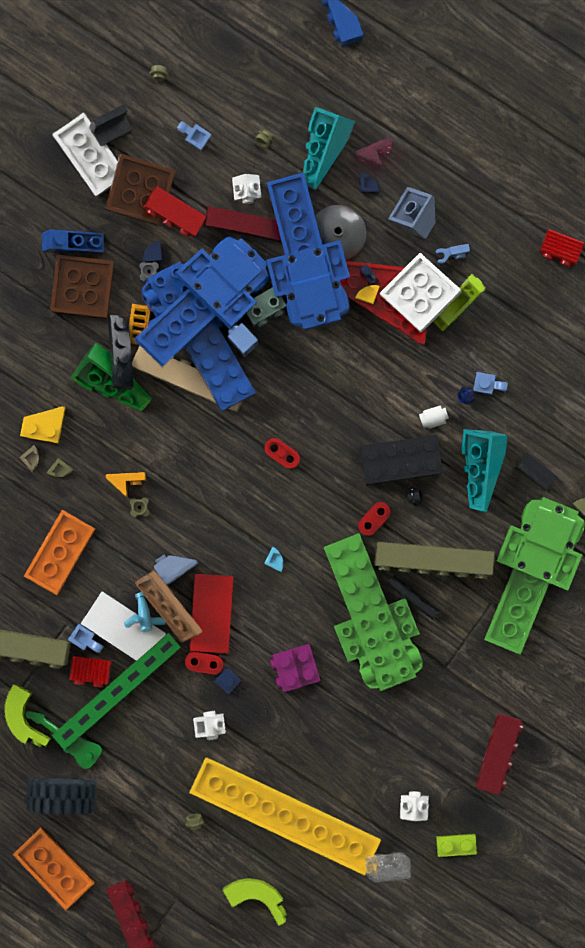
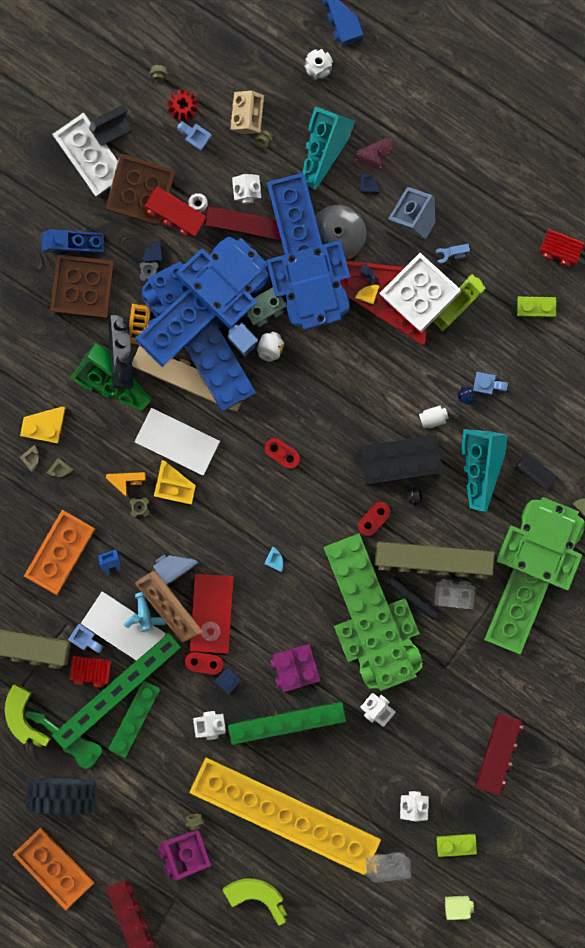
none -> blue tile [98,549,121,575]
none -> green plate [108,680,160,758]
none -> white tile [135,408,220,476]
none -> yellow wing [154,460,196,505]
none -> magenta plate [158,829,211,880]
none -> red gear [167,89,199,122]
none -> white plate [188,193,208,213]
none -> clear plate [201,622,220,641]
none -> green brick [228,701,346,745]
none -> tan brick [230,91,264,134]
none -> white head [257,332,284,362]
none -> white brick [304,49,333,80]
none -> white brick [360,693,395,727]
none -> clear brick [433,579,475,609]
none -> yellowish green brick [445,896,474,920]
none -> lime plate [517,297,556,317]

